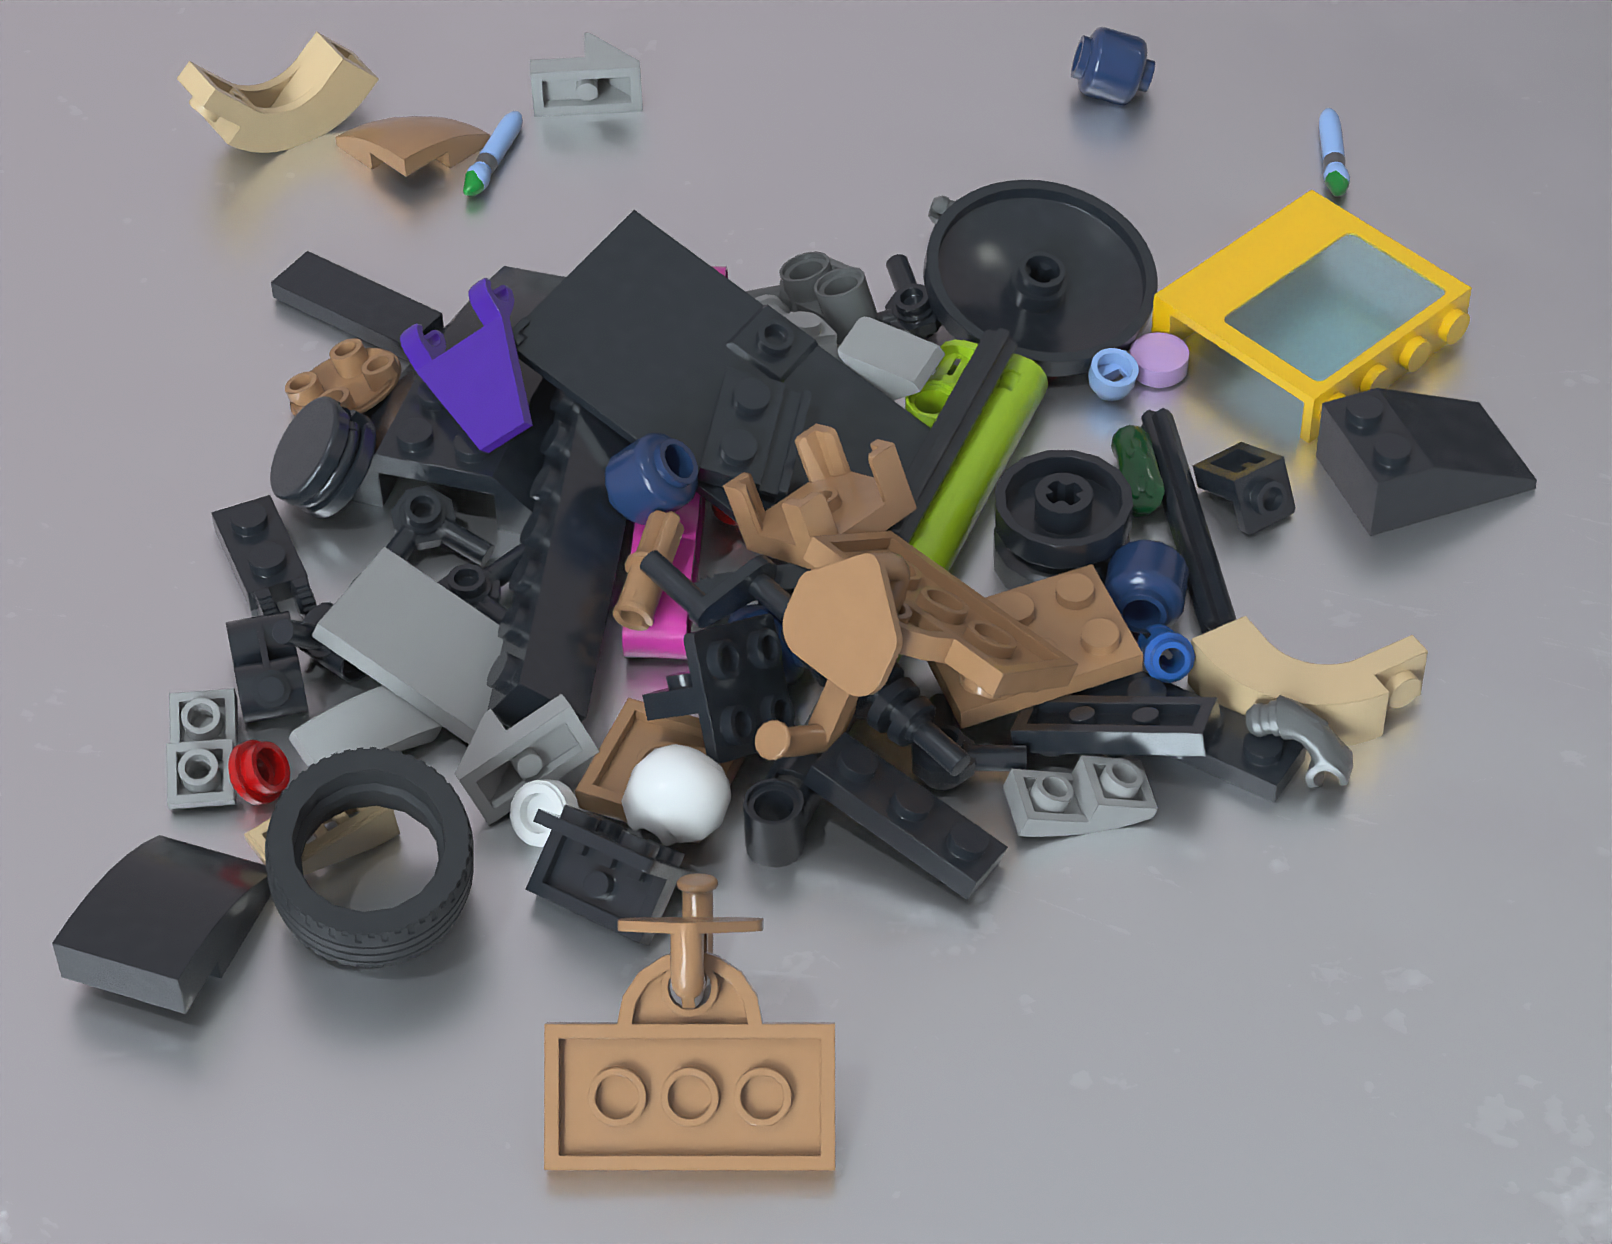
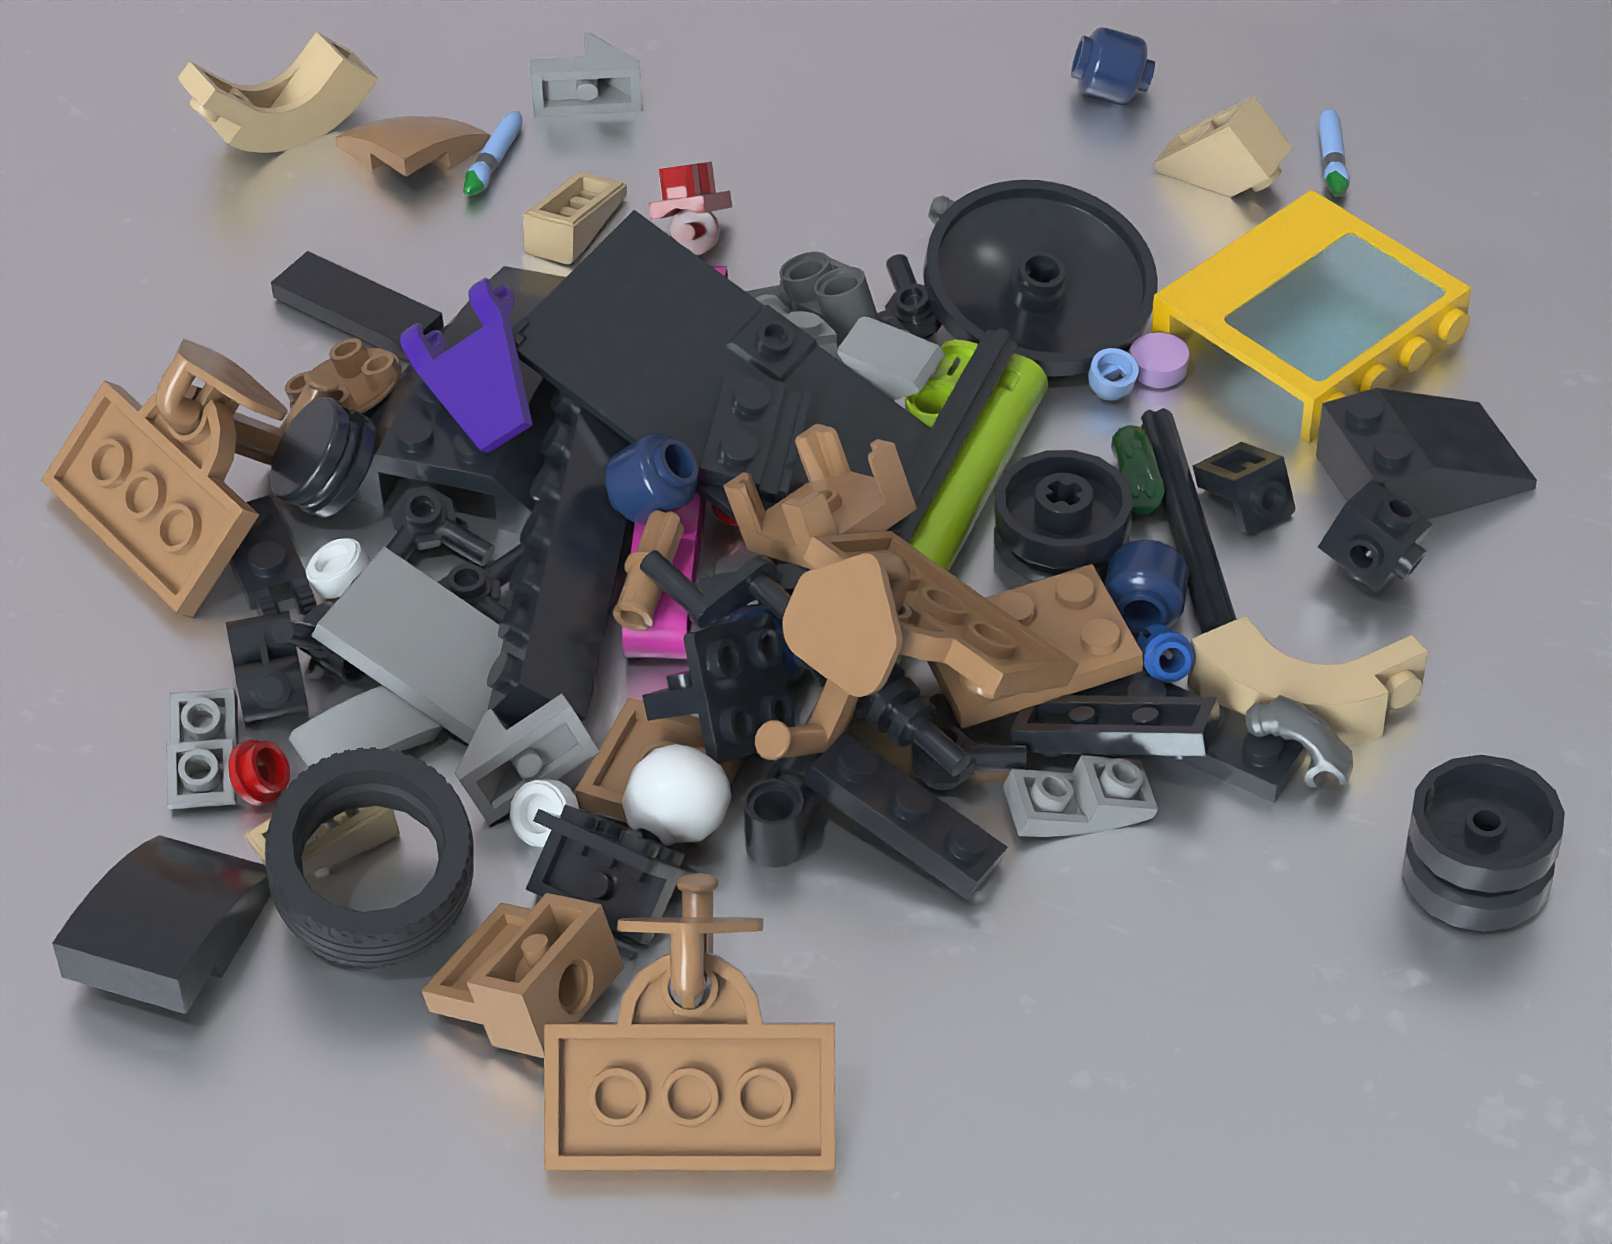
none -> medium nougat plate [40,339,339,618]
none -> white tile [306,538,371,599]
none -> medium nougat brick [421,893,624,1058]
none -> tan slope [523,171,627,265]
none -> hips [648,161,732,255]
none -> tan slope [1152,95,1293,197]
none -> black brick [1318,479,1433,593]
none -> black wheel [1402,755,1565,932]

